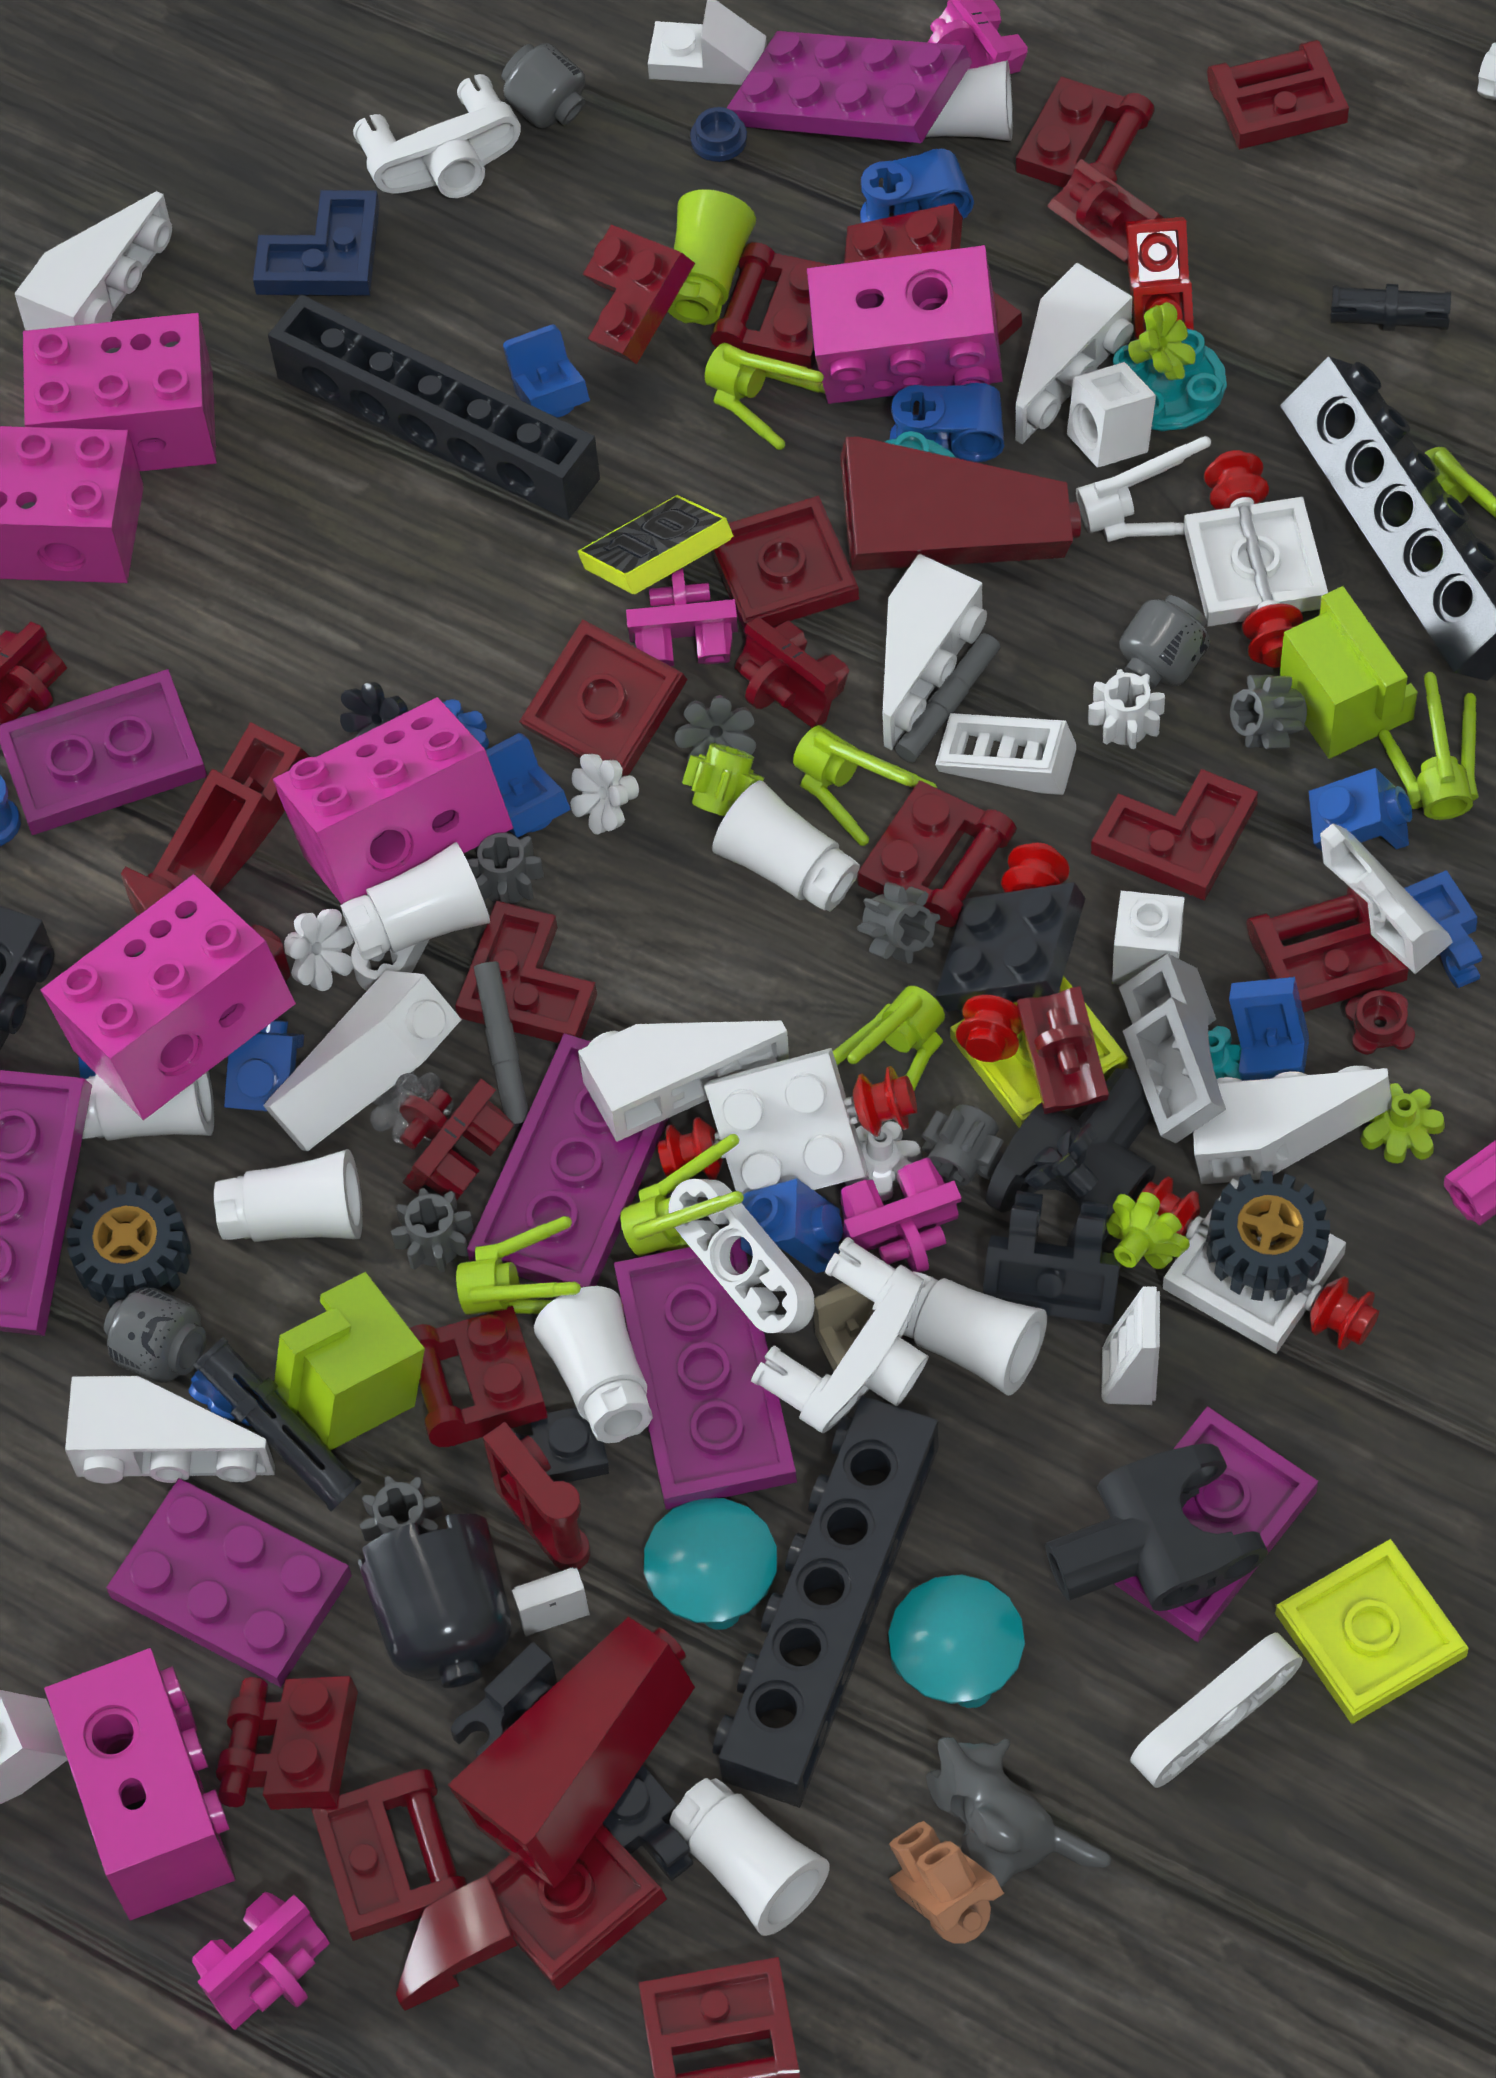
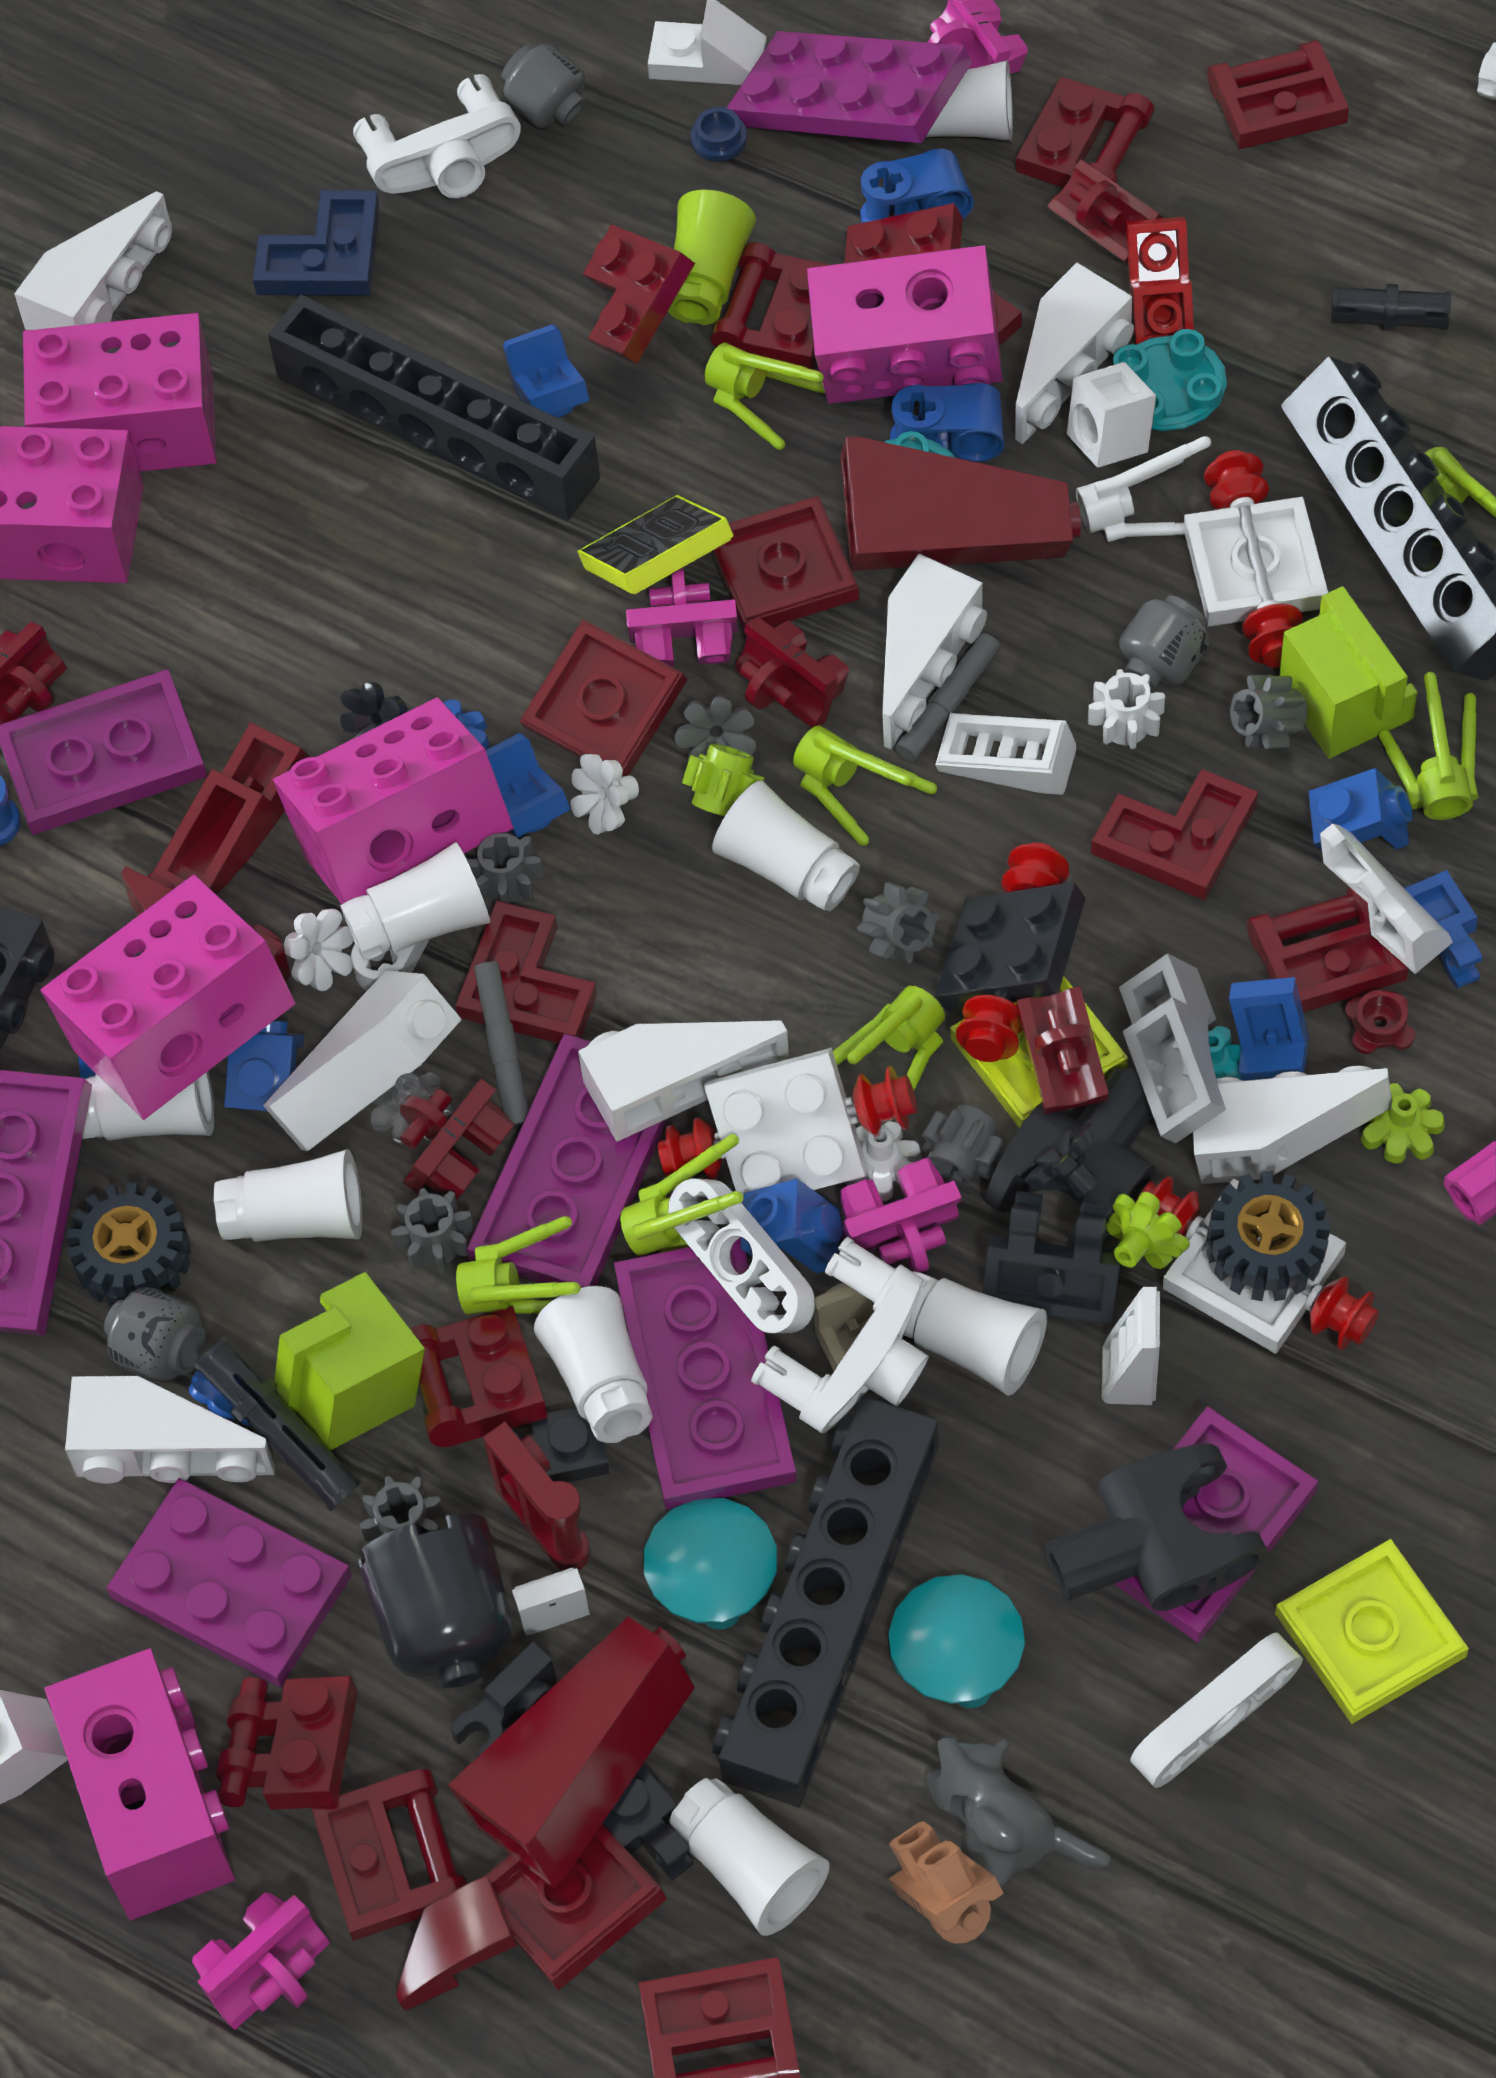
dark red plate [857,780,1017,927] -> none
white brick [1112,891,1184,985] -> none
lime plant [1128,302,1196,380] -> none

